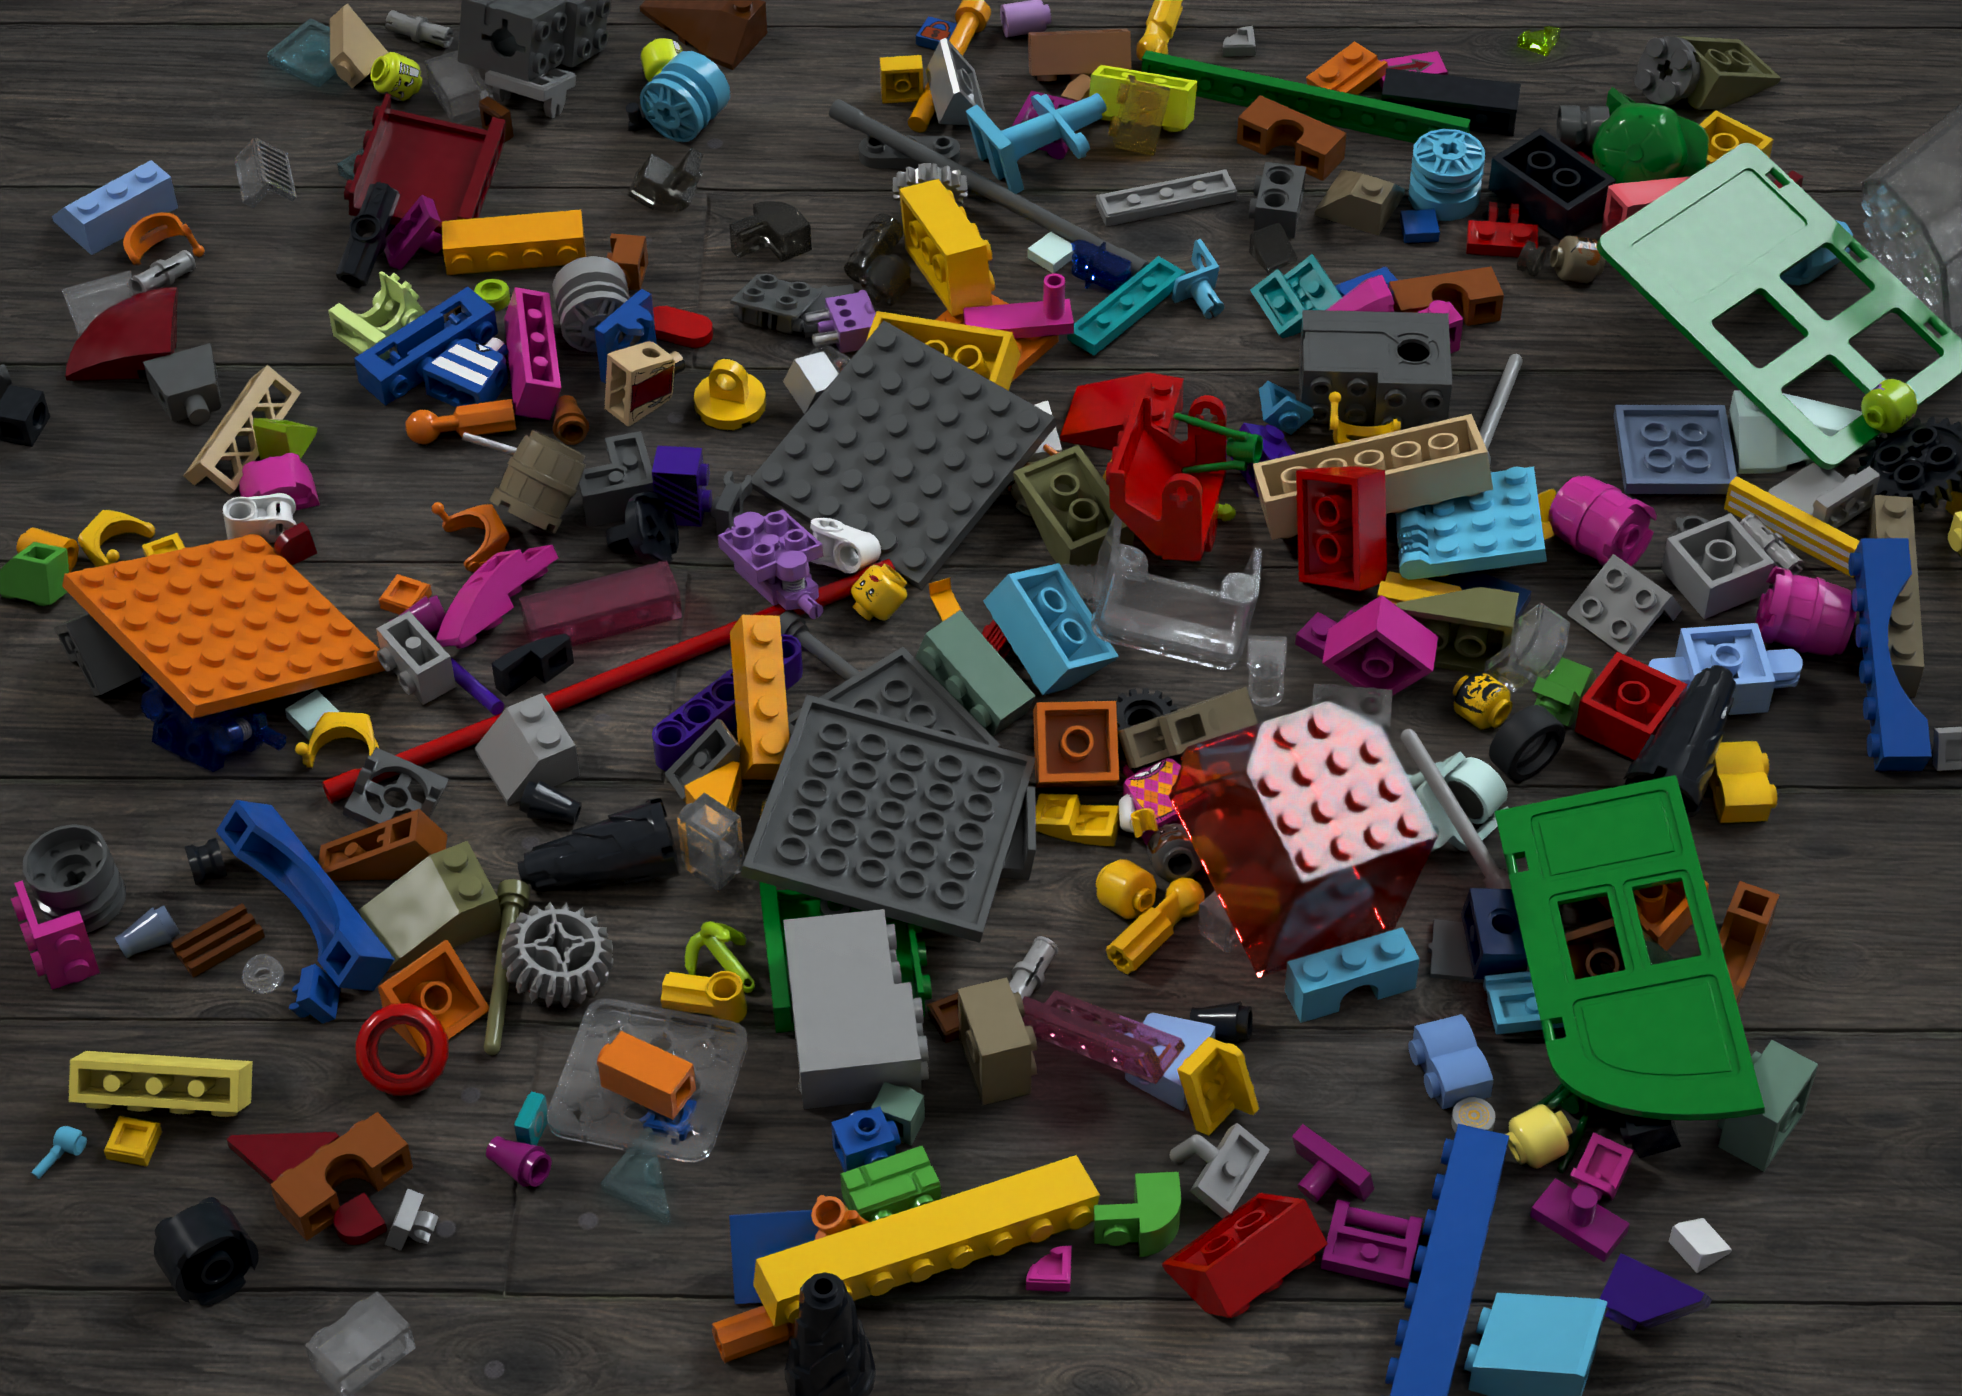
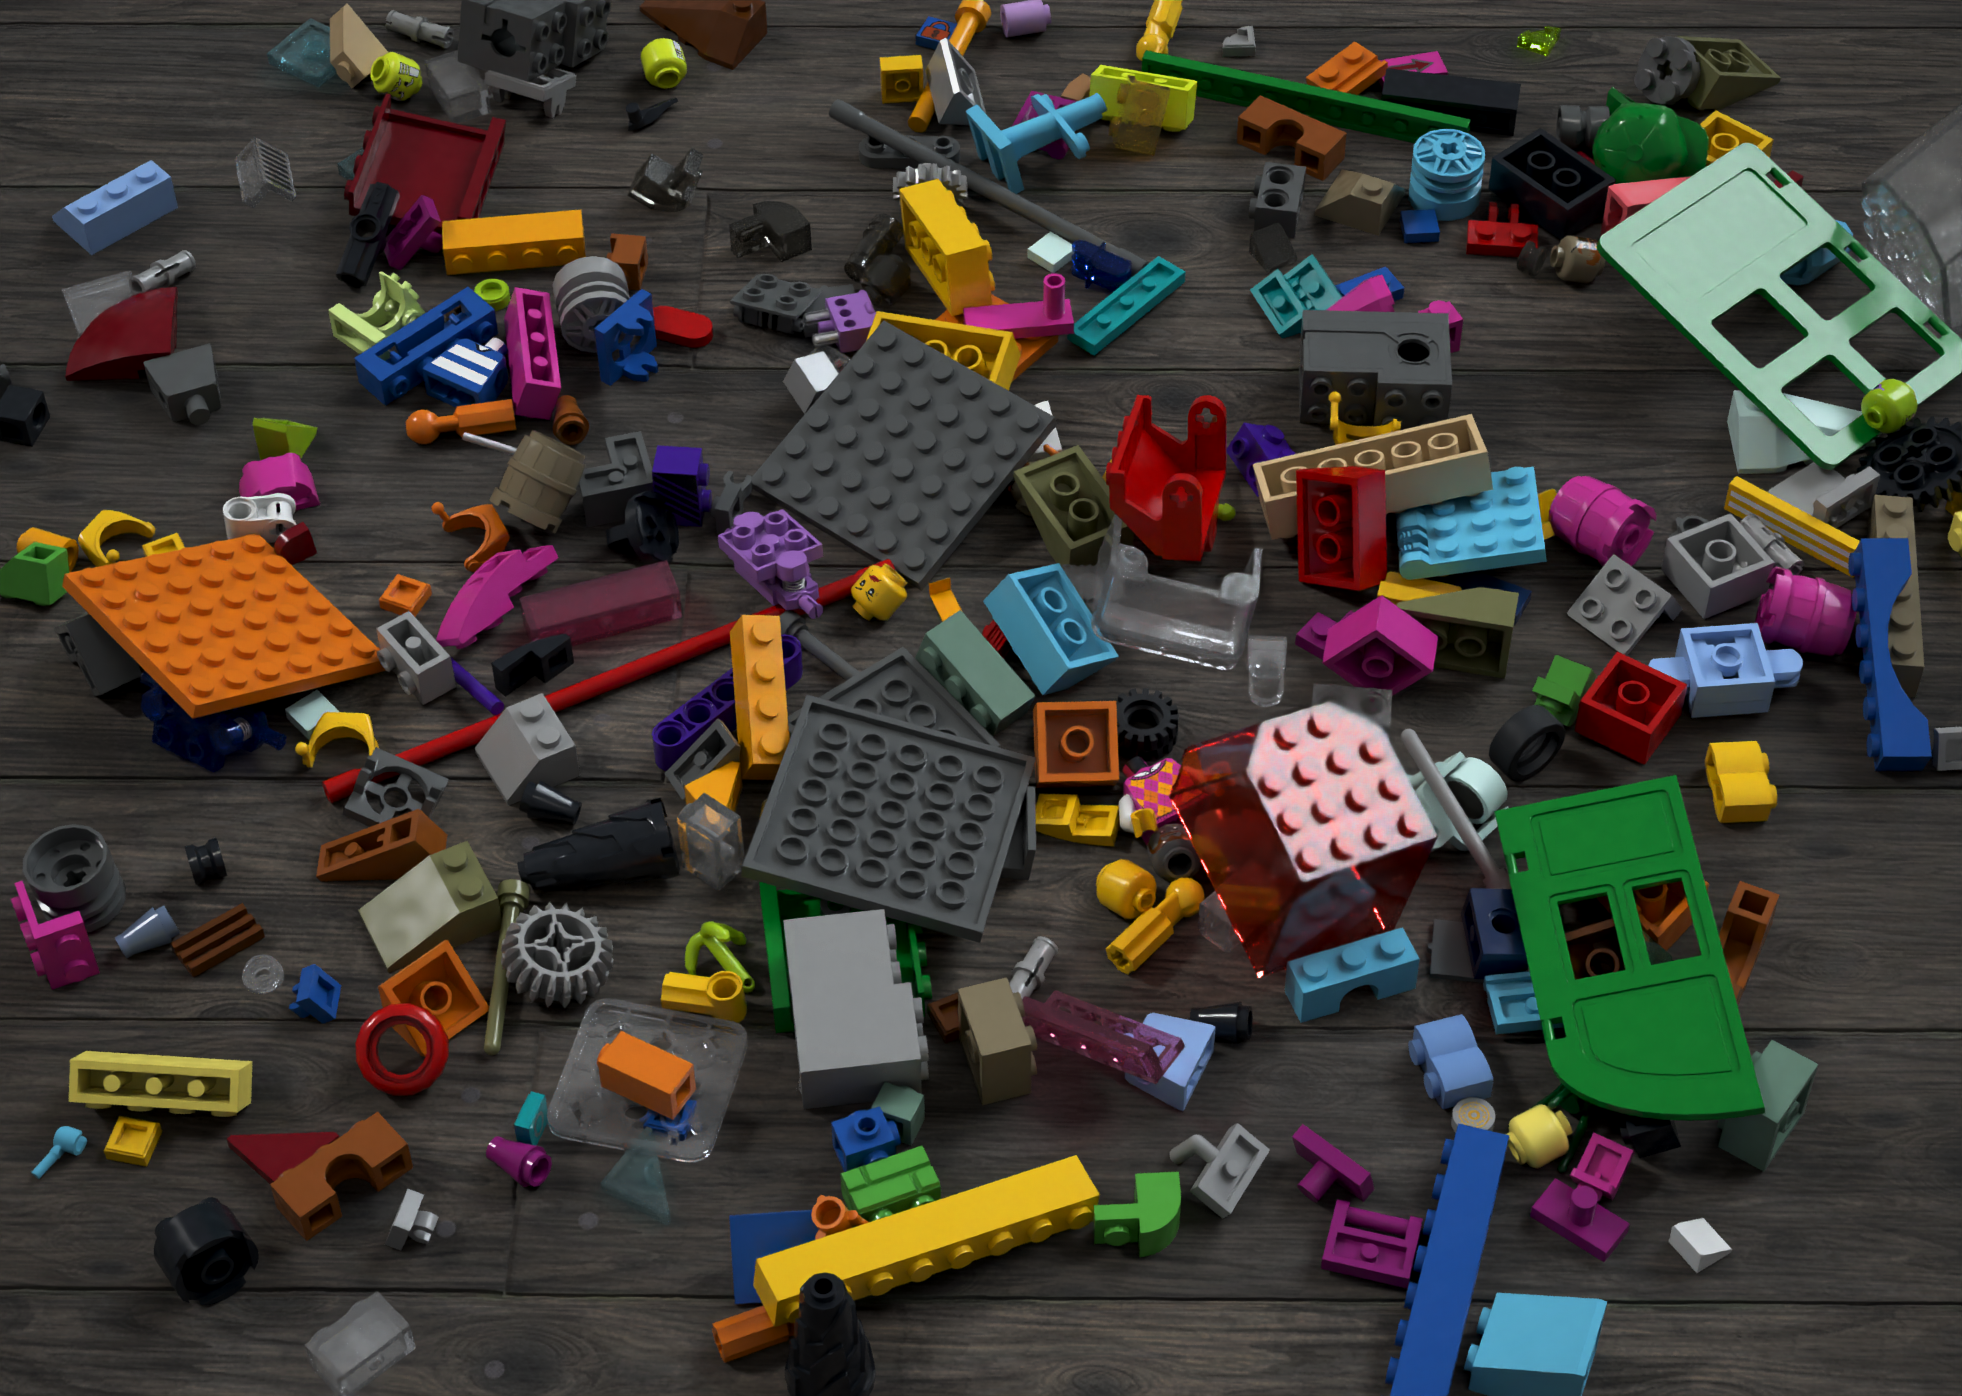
orange helmet [123,212,205,266] -> none
tan fence [183,365,301,495] -> none
blue arch [216,800,395,991] -> none
dark red tile [334,1192,387,1245] -> none
magenta cone [390,595,446,633] -> none
reddish brown tile [479,96,514,142] -> none
tan torso [604,341,685,427] -> none
medium azure wheel [640,51,730,142] -> none
yellow tile [694,359,766,430] -> none
white piece [810,518,881,574] -> none
dark pink tile [1026,1246,1072,1292] -> none
nougat brick [1028,29,1131,81] -> none
red slope [1060,372,1184,450] -> none
light grey tile [1096,169,1237,227] -> none
dark tan slope [1117,687,1258,769] -> none
red slope [1162,1193,1328,1318] -> none
medium azure bracket [1172,239,1224,319] -> none
green plant [1174,413,1263,474] -> none
yellow bracket [1177,1037,1259,1136] -> none
dark azure bracket [1259,381,1314,435] -> none
dark orange arch [1389,266,1504,326] -> none
yellow head [1453,671,1513,730] -> none
light grey piece [1479,354,1523,464] -> none
clear brick [1484,602,1570,692] -> none
dark purple slope [1599,1253,1712,1331] -> none
sand blue plate [1613,405,1737,494] -> none
black cone [1623,665,1736,818] -> none

